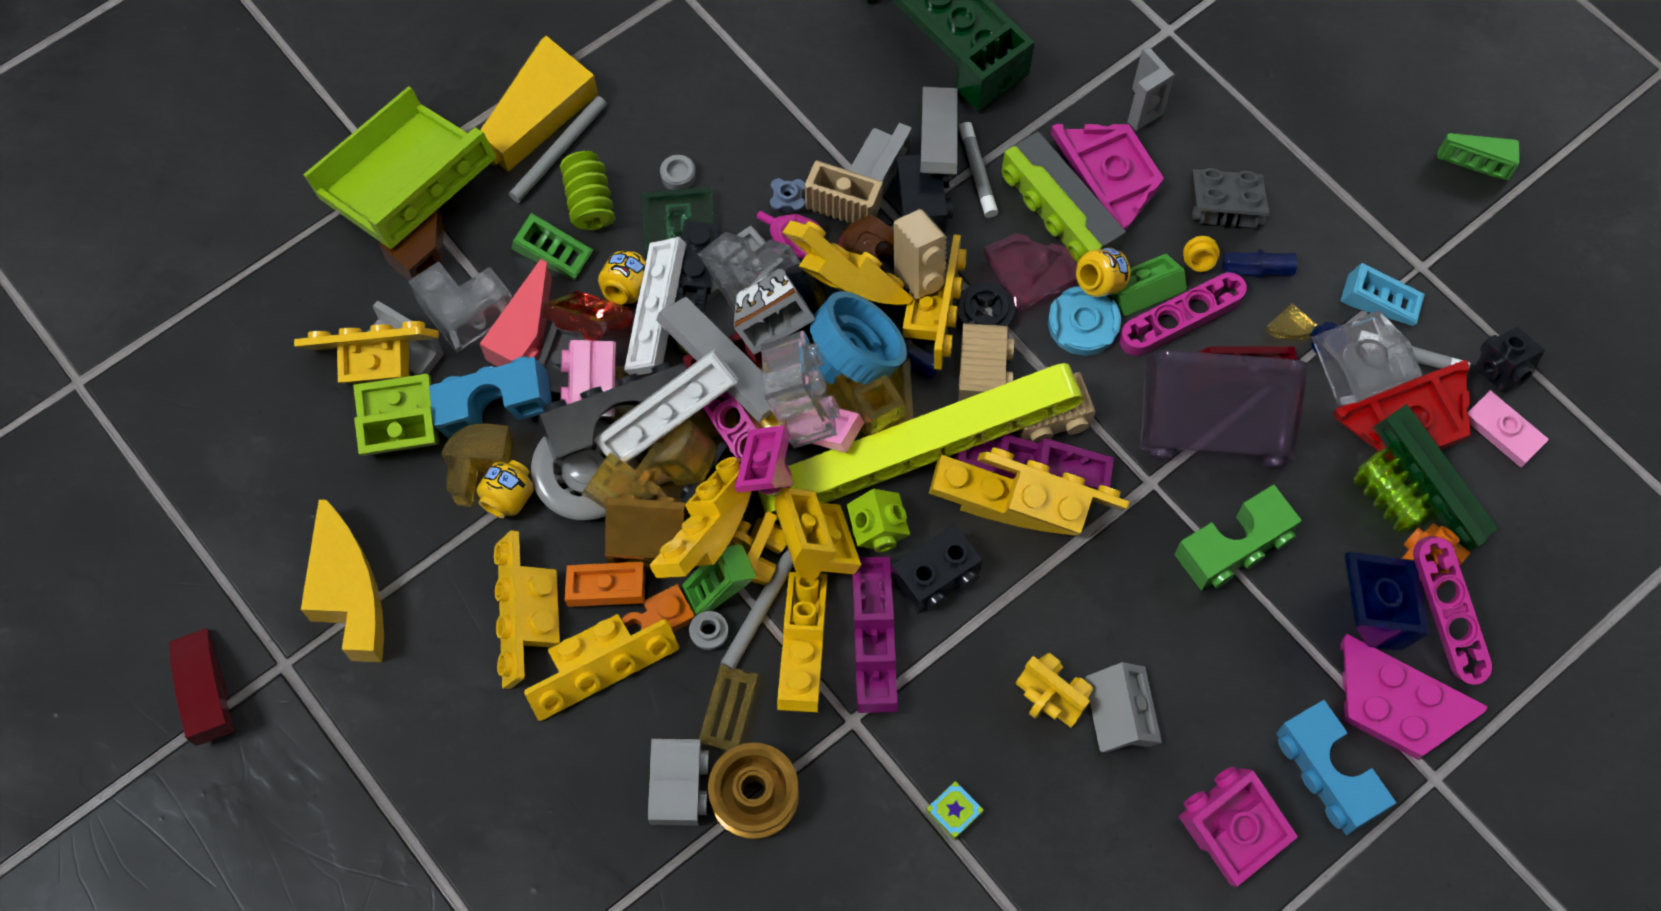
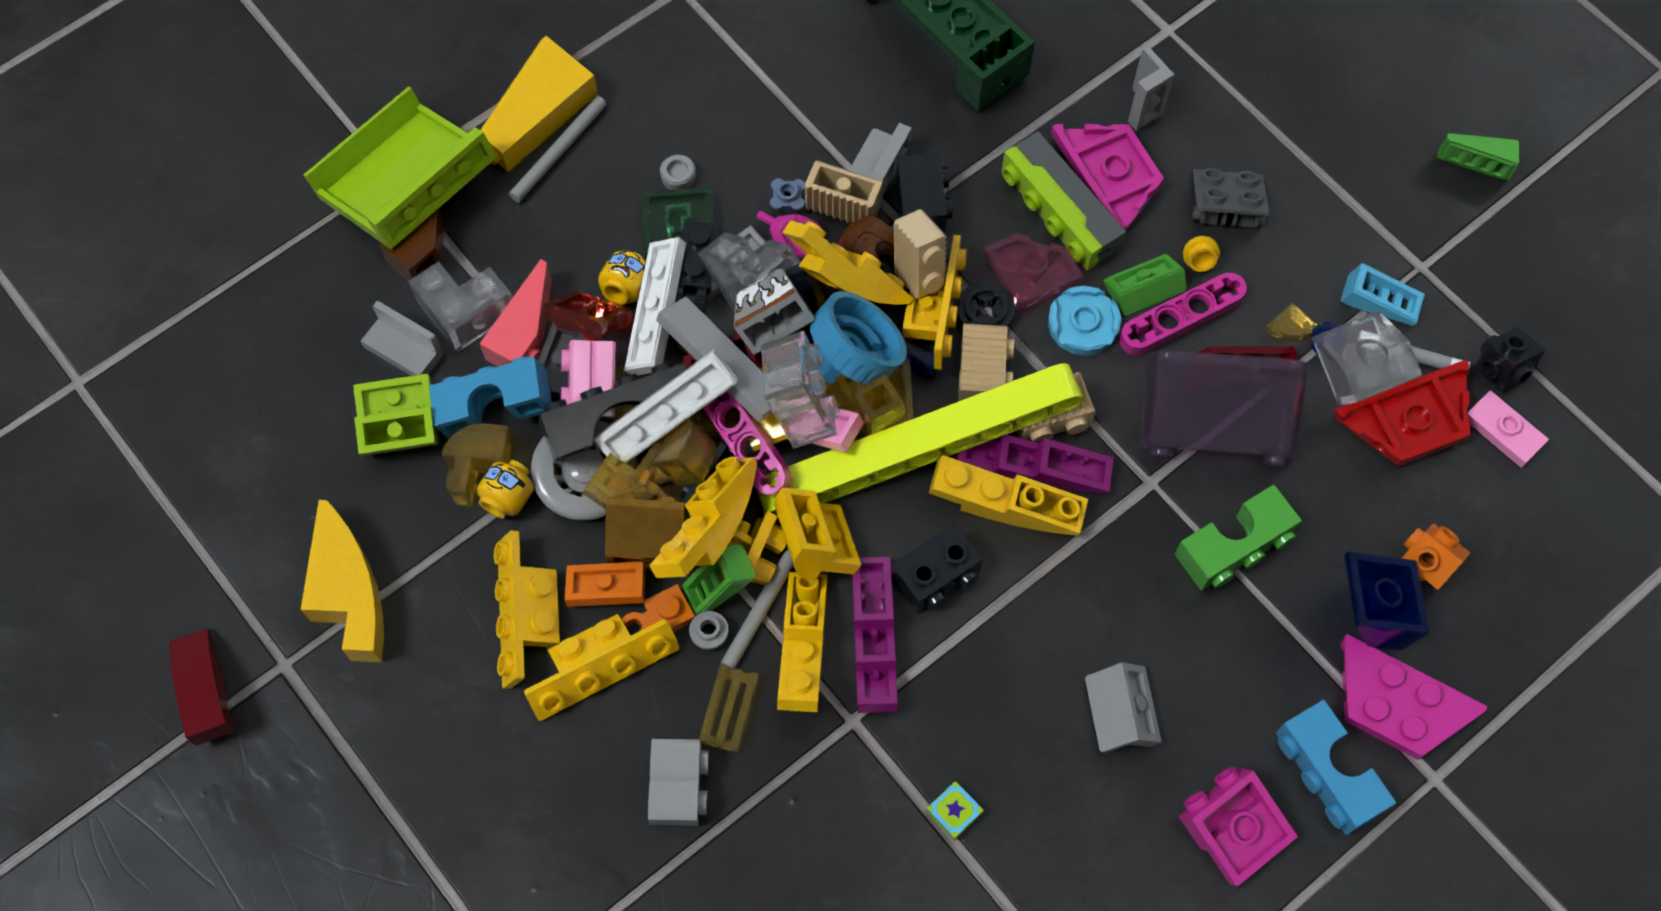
yellow bracket [294,321,439,384] -> none
bright green slope [511,213,593,280] -> none
lime piece [560,151,616,230] -> none
pearl gold wheel [708,742,799,839] -> none
dark pink slope [735,425,793,493] -> none
lime brick [847,489,910,552] -> none
light grey tile [920,87,957,175] -> none
light grey bar [958,122,998,218] -> none
yellow bracket [977,447,1130,534] -> none
yellow hips [1015,653,1093,728] -> none
yellow head [1076,247,1131,297] -> none
clear blue axle [1222,249,1297,278] -> none
clear neon green piece [1354,447,1438,533] -> none
dark green fence [1372,404,1498,550] -> none
dark pink beam [1413,536,1492,685] -> none

